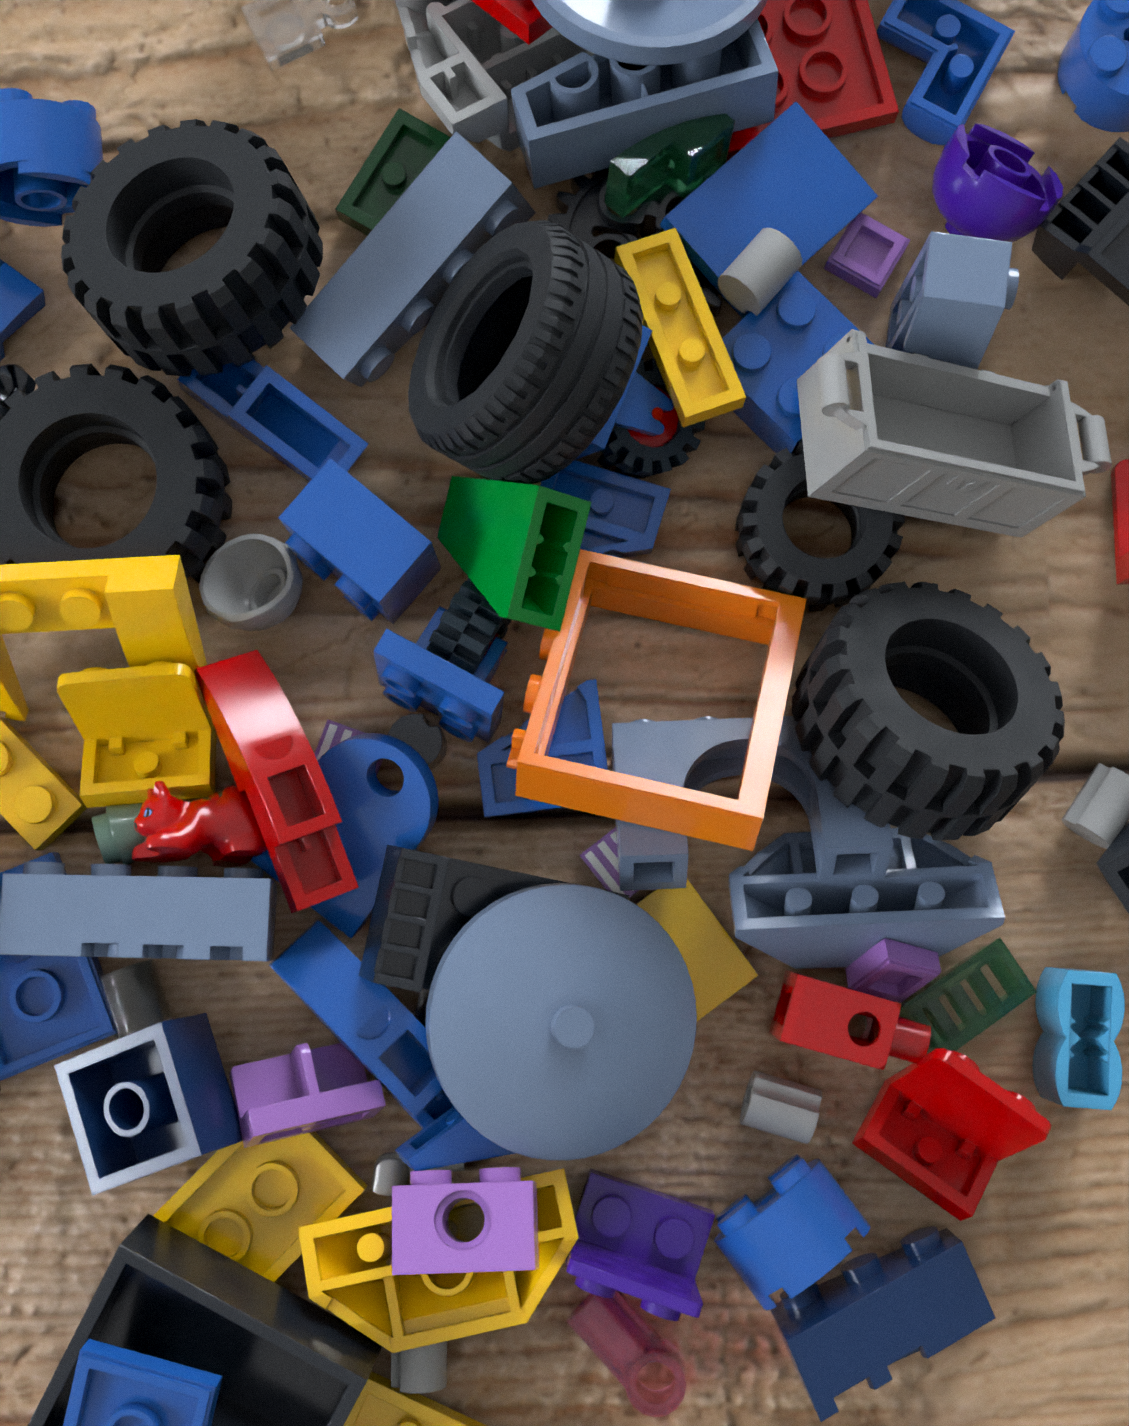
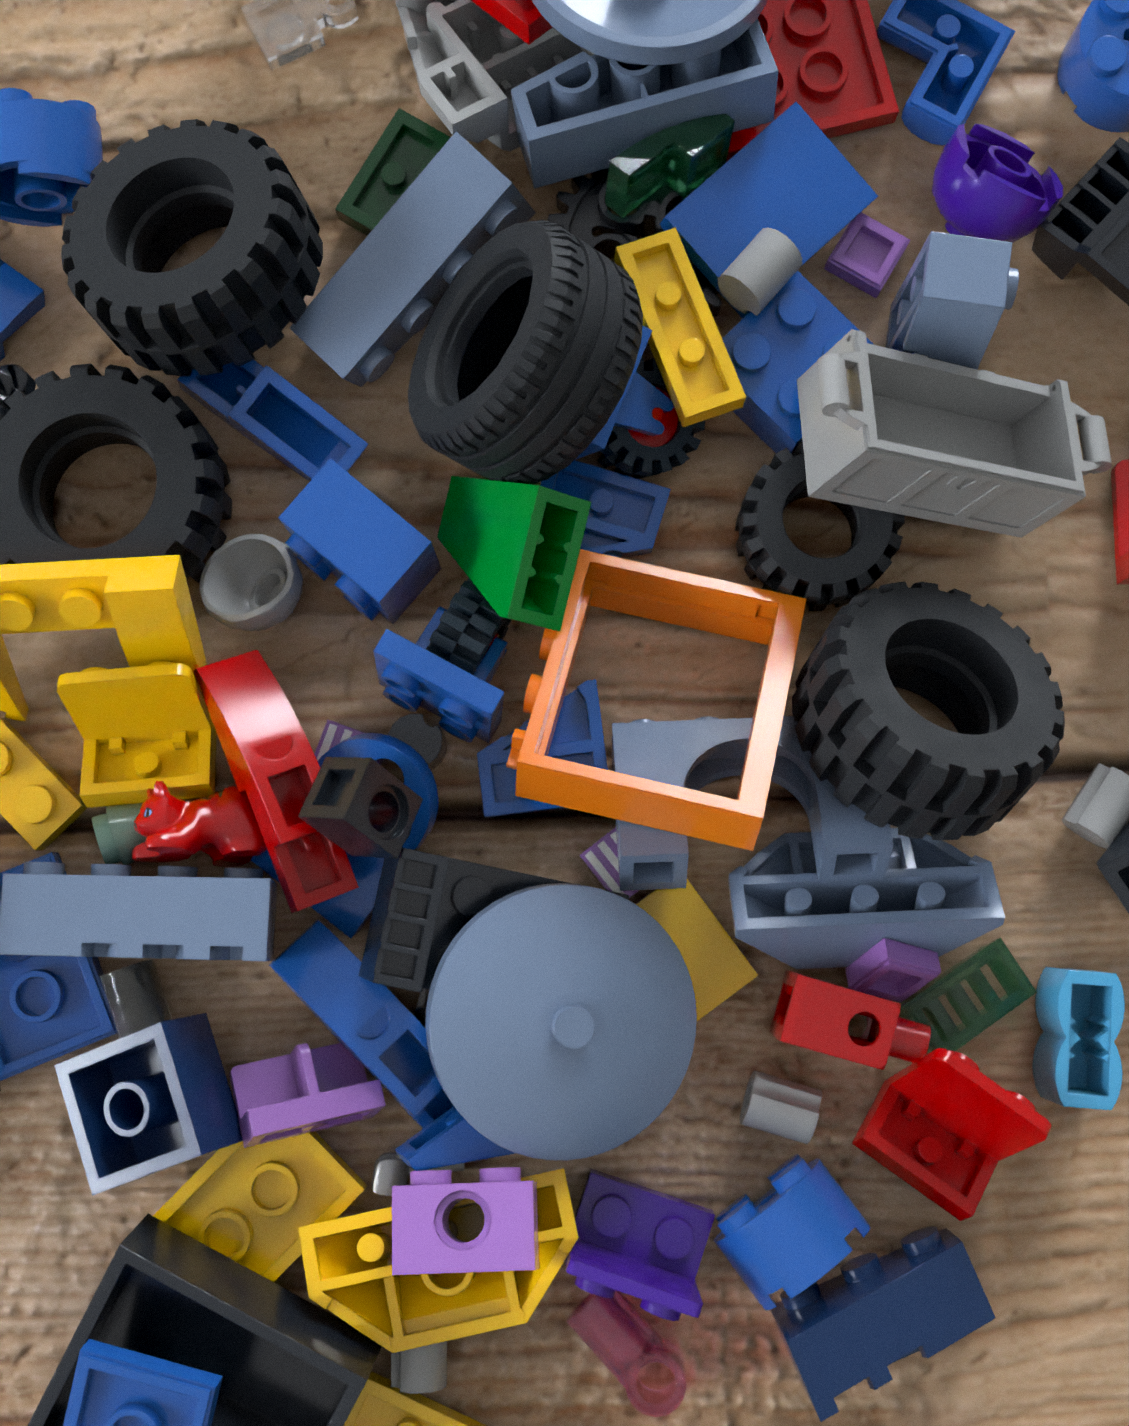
none -> black brick [298,757,423,859]

